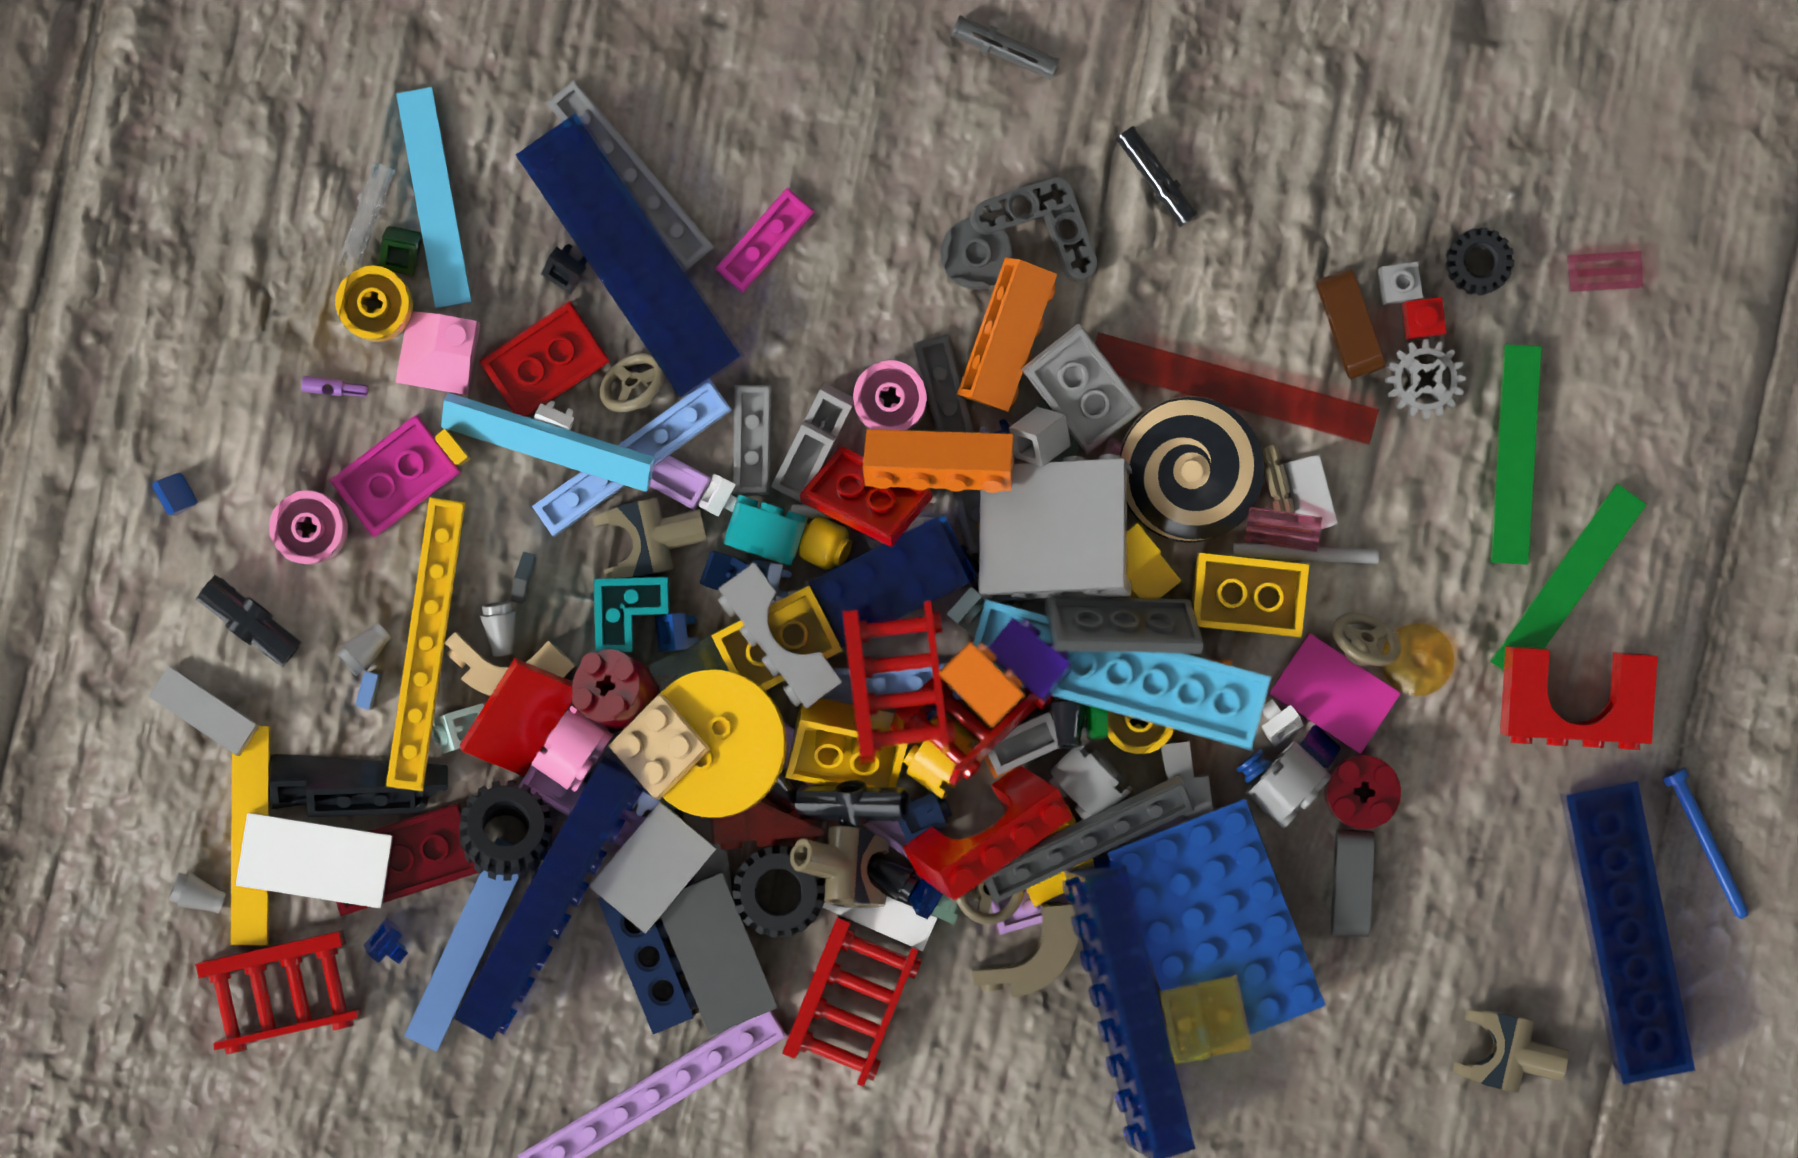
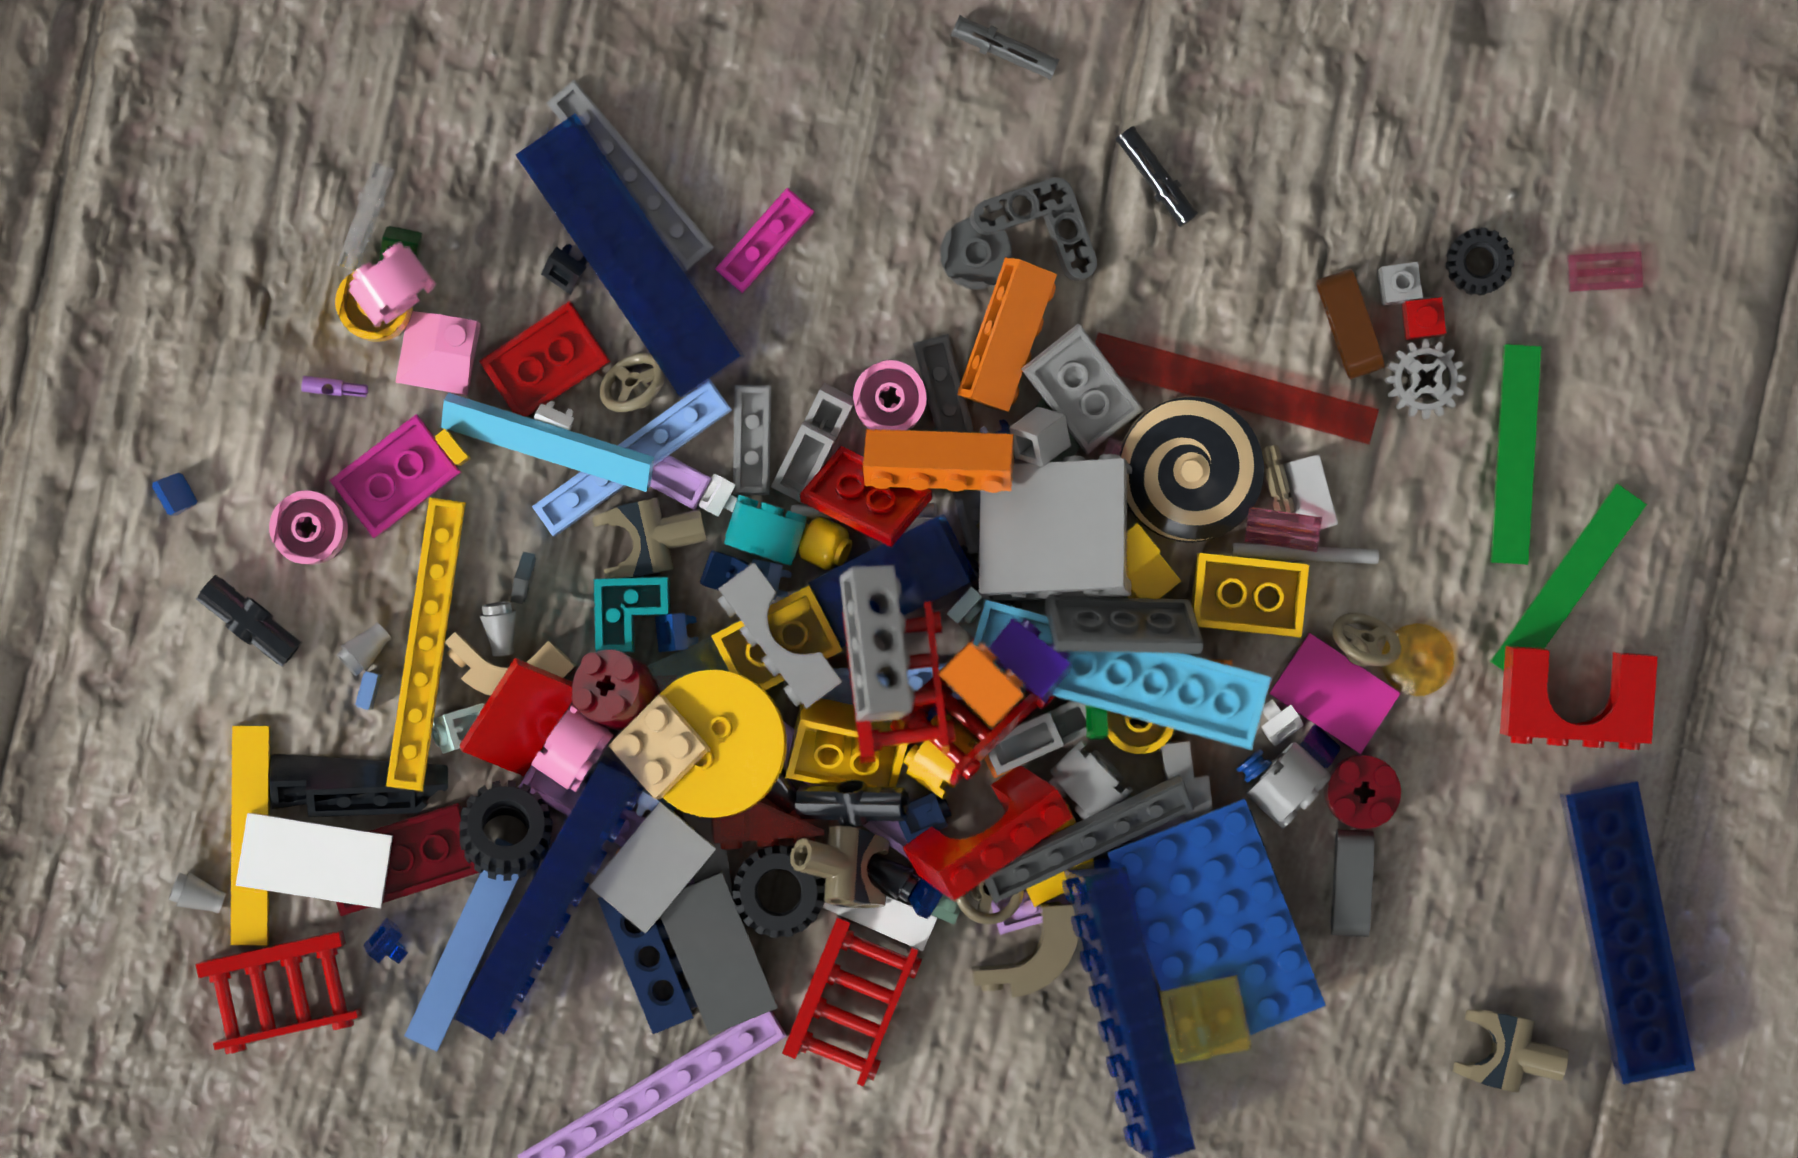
light grey tile [149,666,260,756] -> none
medium azure tile [396,87,472,309] -> none
black cone [1051,696,1087,748] -> none
blue bar [1663,767,1749,919] -> none
none -> bright pink brick [349,242,436,327]
none -> light grey brick [840,566,914,721]

